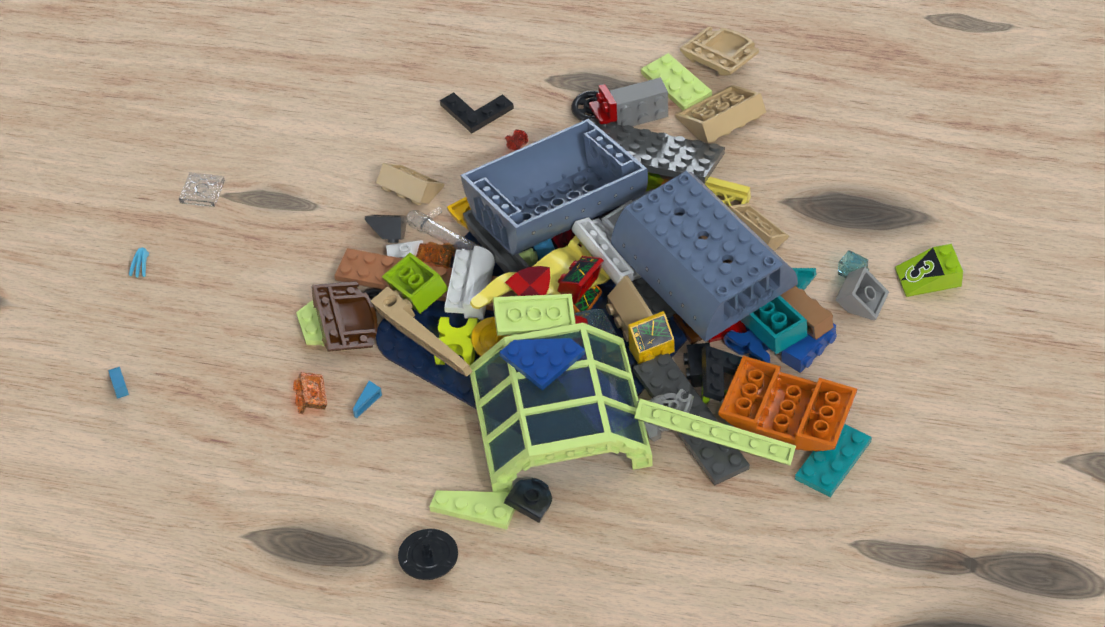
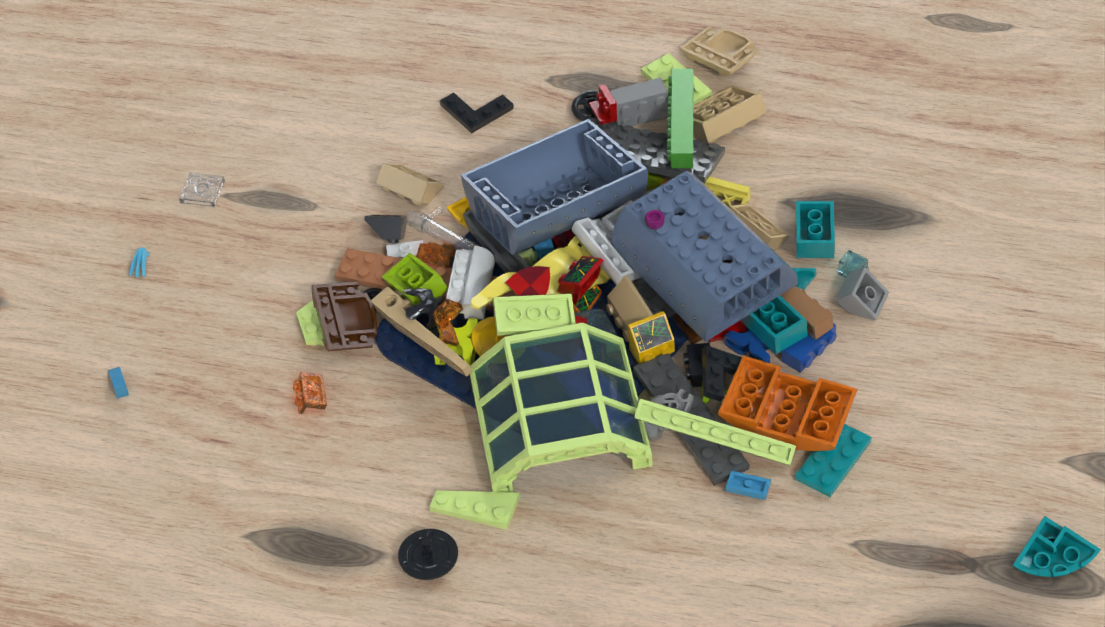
dark azure piece [353,380,382,418] -> none
blue plate [499,338,585,391] -> none
black tile [504,478,552,523] -> none
clear red brick [505,129,528,151] -> none
lime slope [895,244,963,297] -> none
none -> black animal [403,288,443,331]
none -> clear orange bracket [433,299,463,346]
none -> magenta tile [645,210,665,229]
none -> bright green brick [667,68,694,168]
none -> dark azure plate [726,471,771,500]
none -> teal brick [795,201,835,258]
none -> teal brick [1012,516,1101,577]

